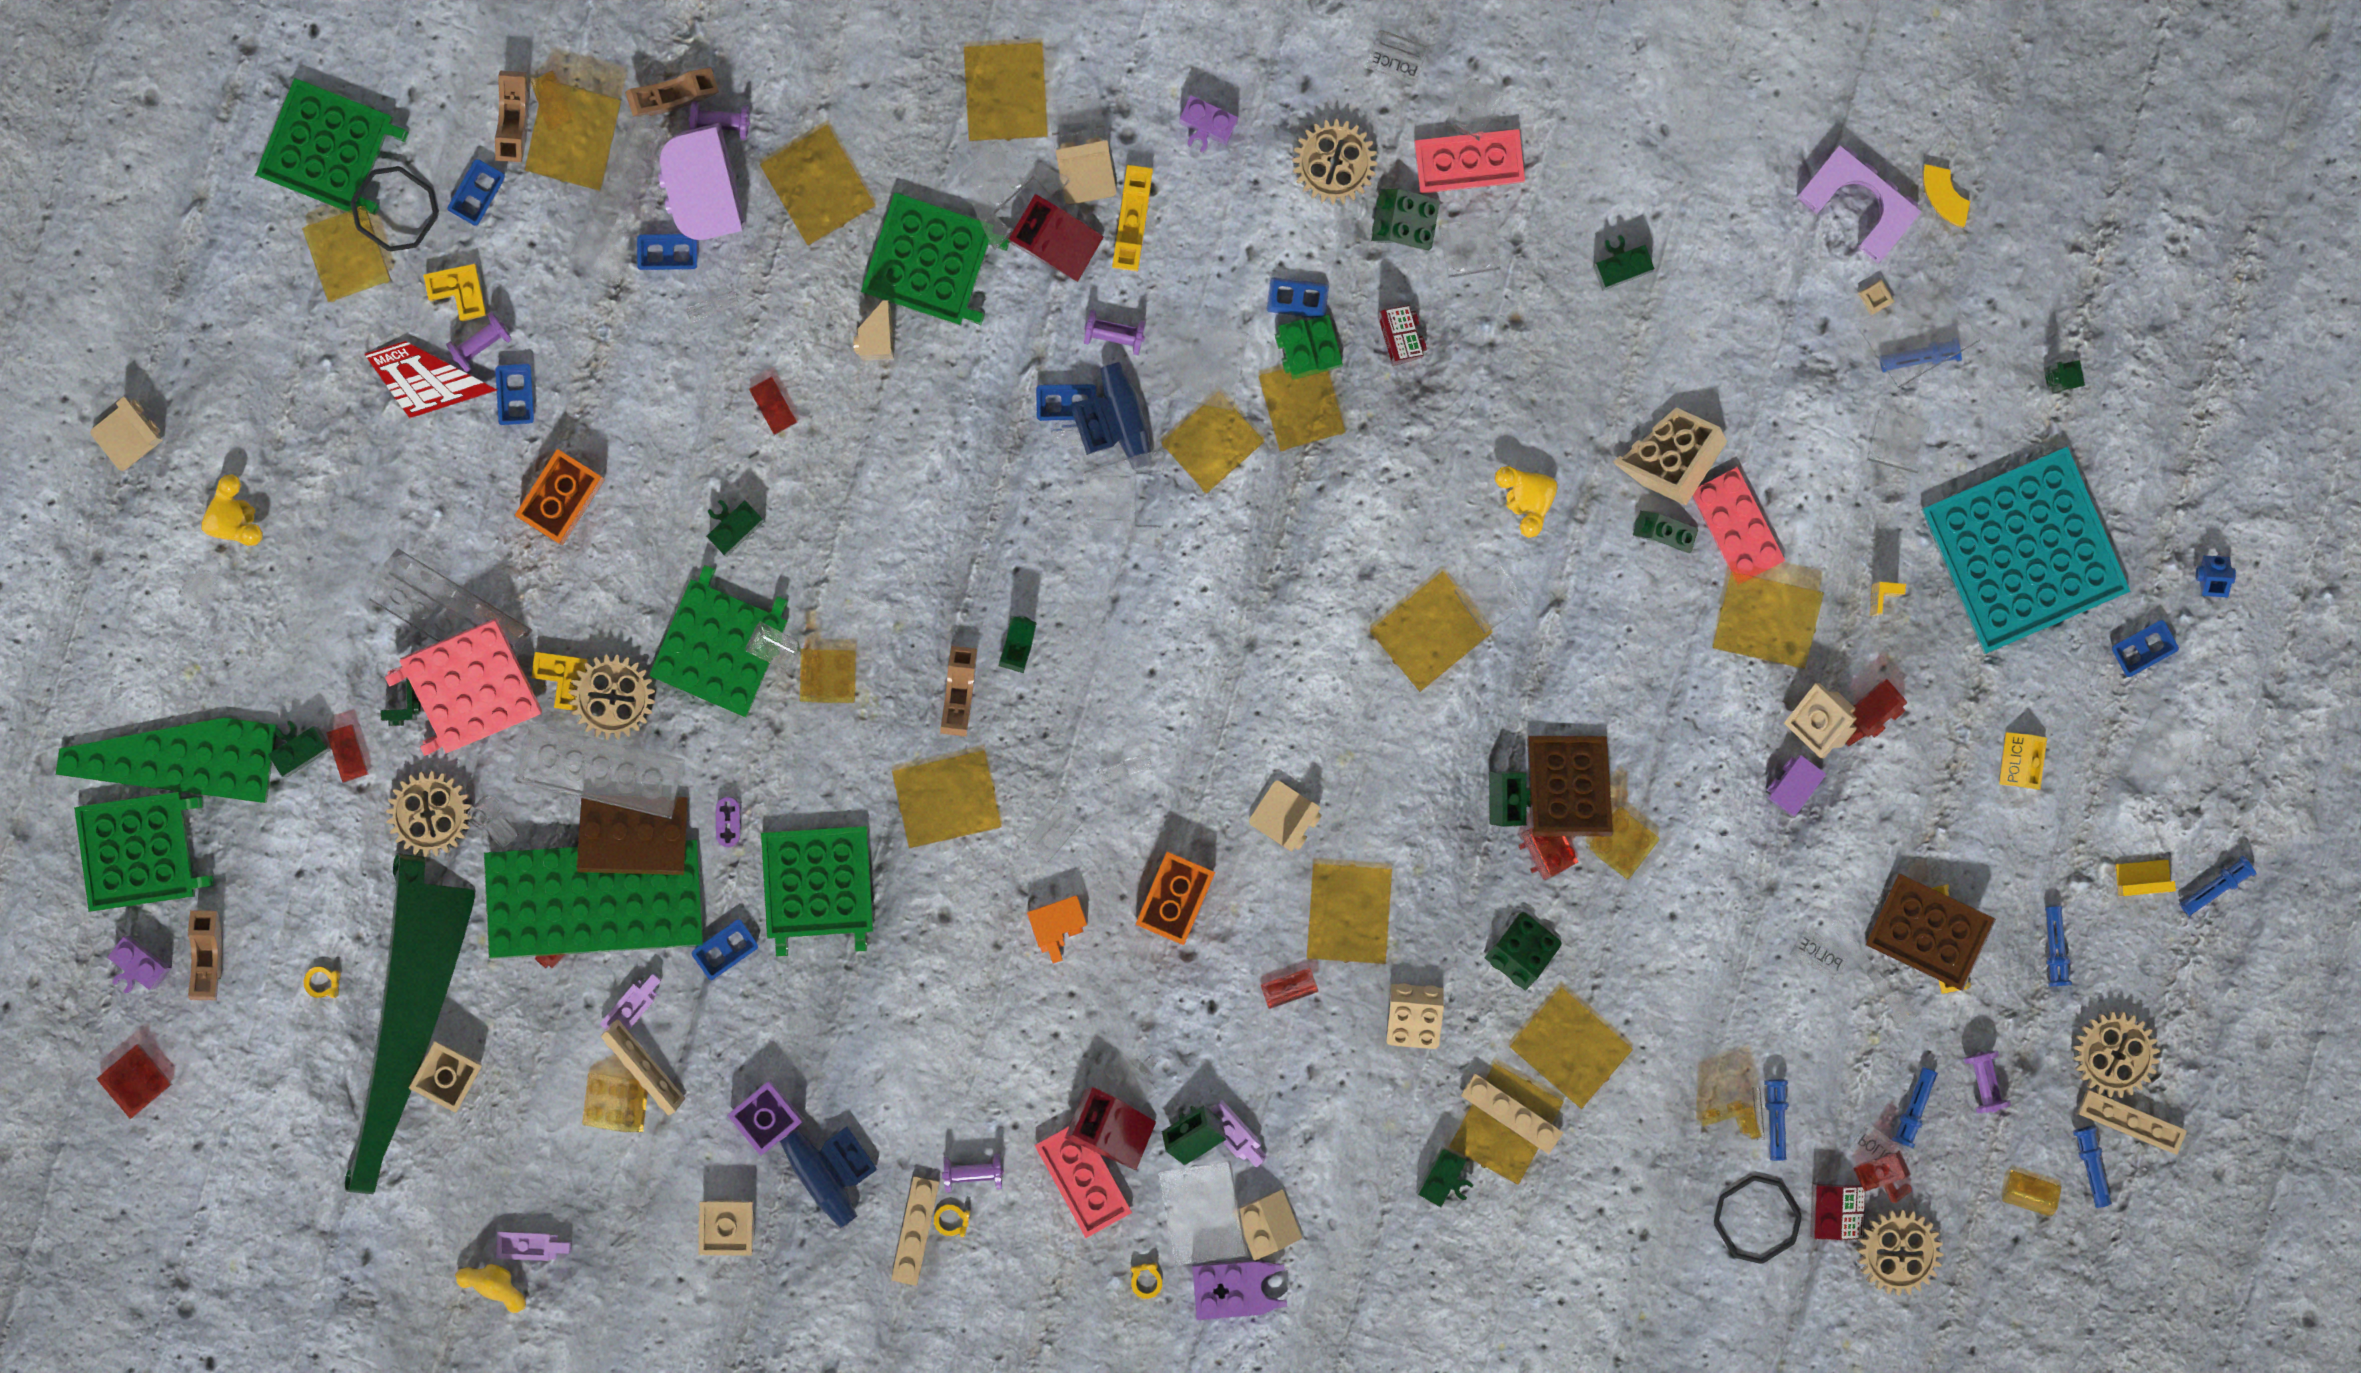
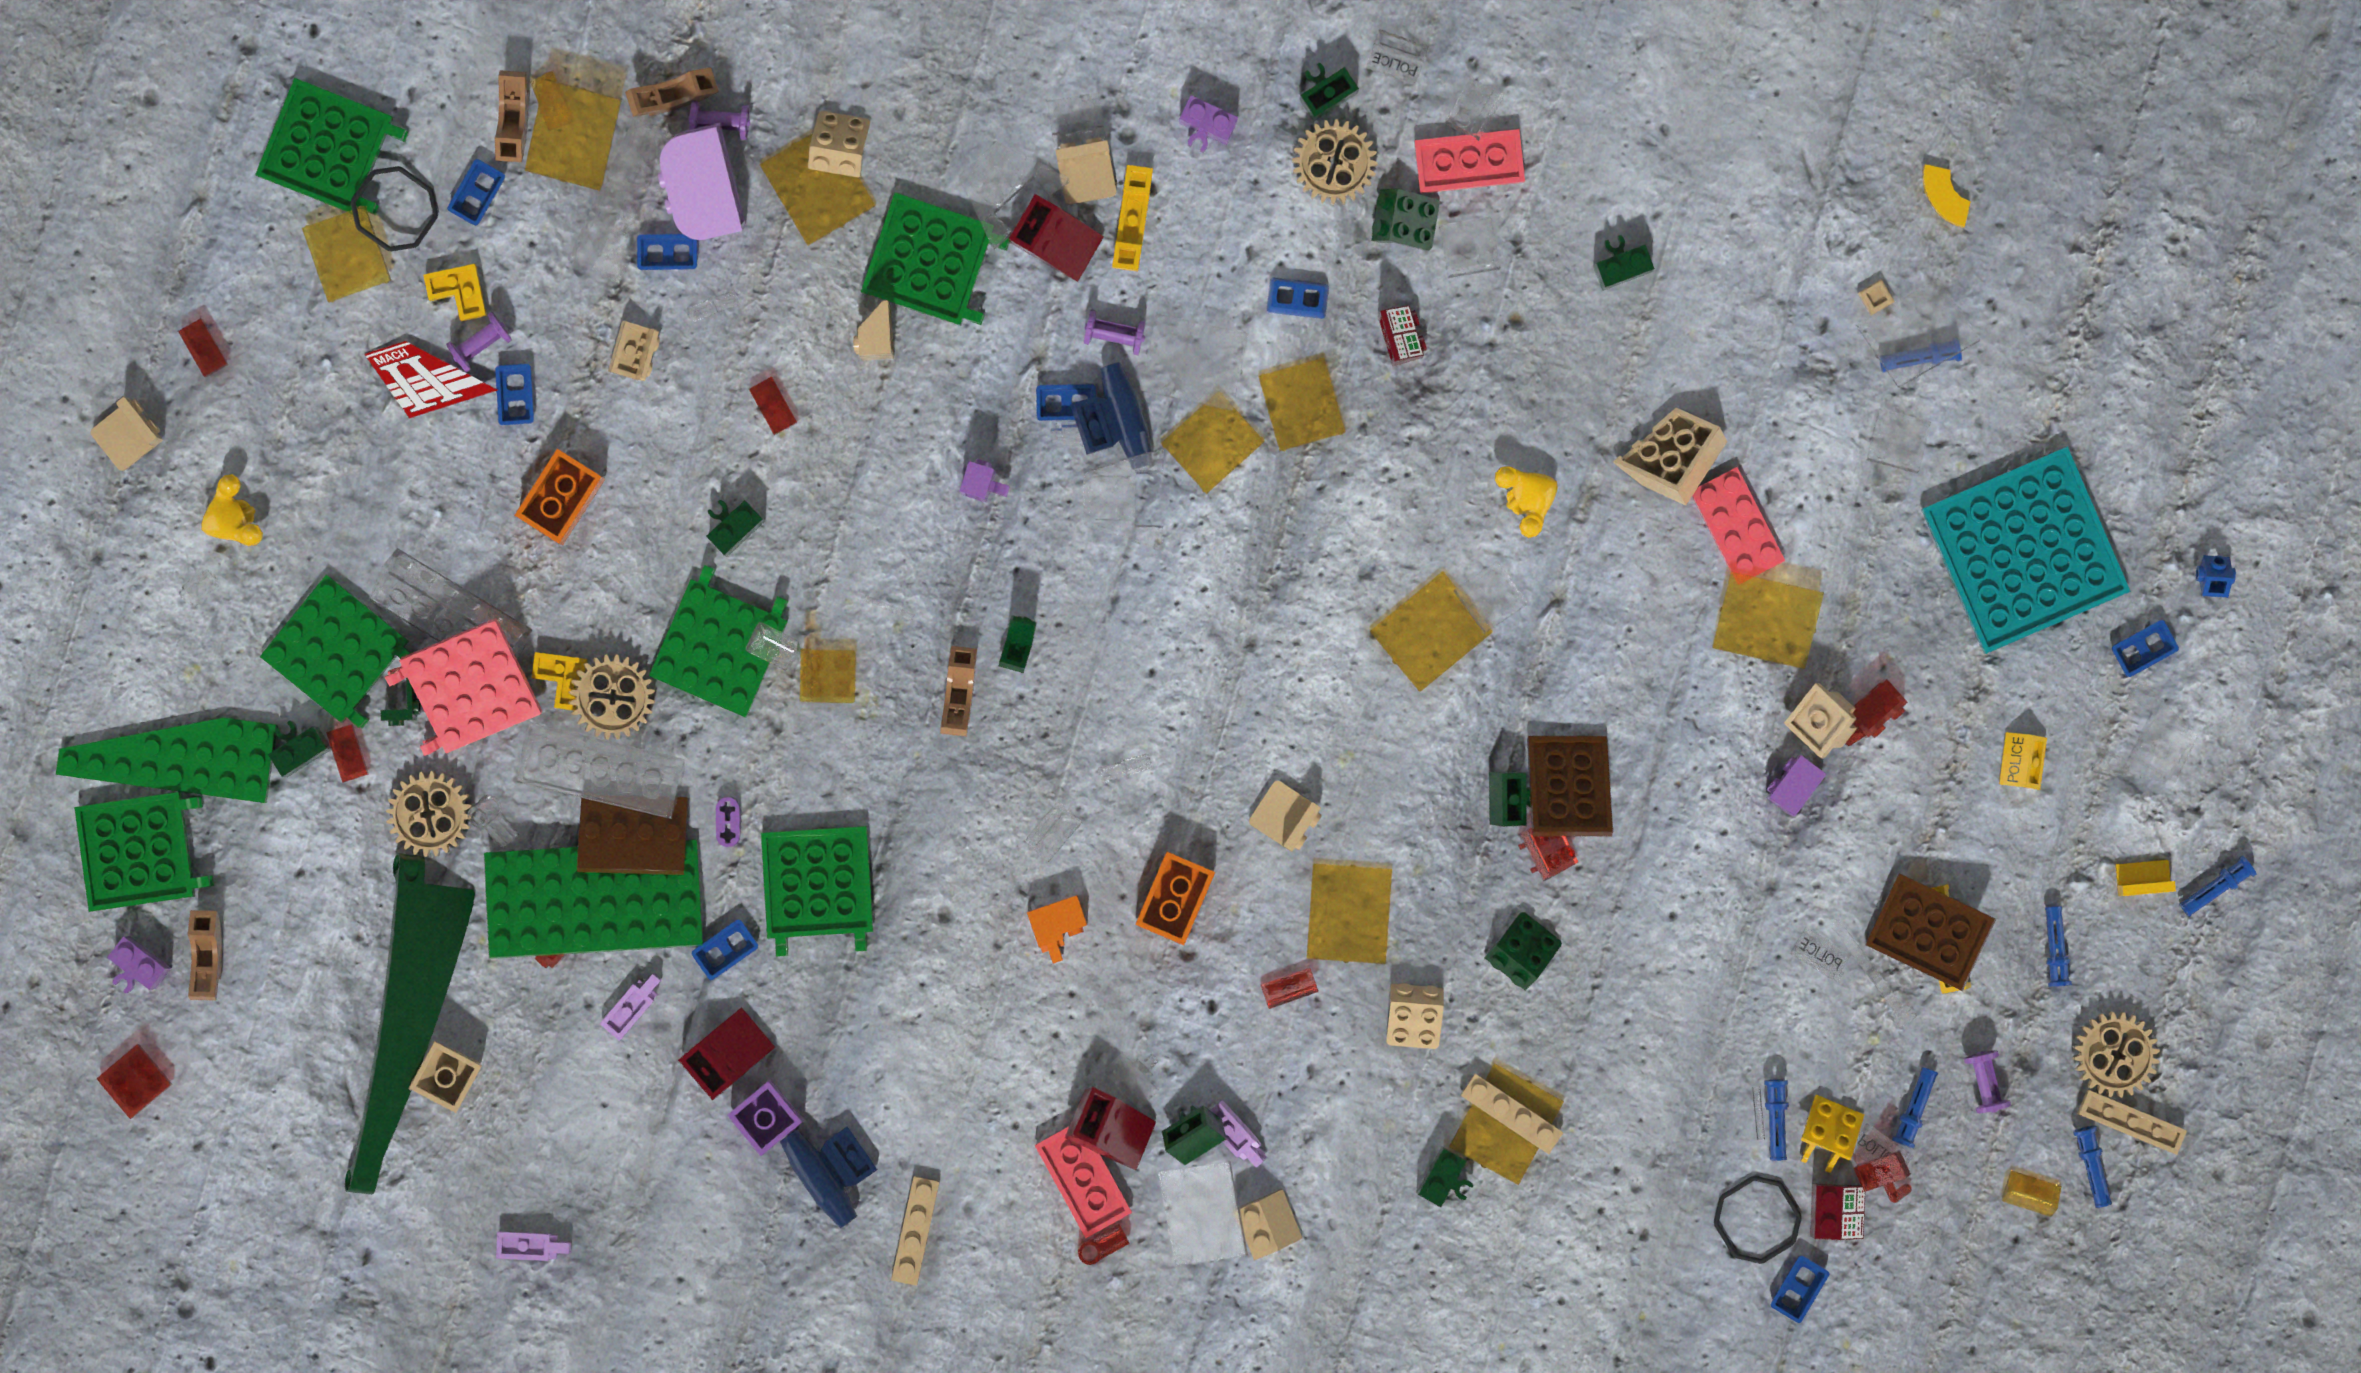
yellow piece [303,967,341,998] -> none
yellow head [455,1264,526,1313] -> none
clear yellow bracket [582,1073,648,1132] -> none
tan plate [600,1019,686,1116] -> none
tan panel [698,1199,755,1256] -> none
clear yellow piece [892,750,1002,848] -> none
yellow piece [934,1204,970,1237] -> none
medium lavender hose [942,1154,1004,1193] -> none
clear yellow piece [964,42,1048,142] -> none
yellow piece [1130,1262,1162,1299] -> none
medium lavender brick [1192,1259,1288,1320] -> none
green plate [1274,315,1343,380] -> none
clear yellow piece [1509,987,1633,1109] -> none
clear yellow bracket [1586,806,1659,879] -> none
dark green bracket [1633,510,1698,553] -> none
clear yellow bracket [1696,1100,1762,1140] -> none
lavender arch [1796,145,1921,263] -> none
tan gear [1856,1209,1943,1296] -> none
yellow panel [1869,582,1906,616] -> none
dark green bracket [2045,360,2085,393] -> none
none -> clear red plate [178,318,229,378]
none -> green plate [260,575,411,729]
none -> tan bracket [608,321,660,381]
none -> dark red slope [678,1007,776,1100]
none -> tan bracket [808,111,870,178]
none -> medium lavender brick [959,458,1010,503]
none -> clear red piece [1077,1223,1130,1265]
none -> dark green brick [1299,63,1359,122]
none -> blue piece [1771,1256,1830,1323]
none -> yellow plate [1800,1095,1865,1173]

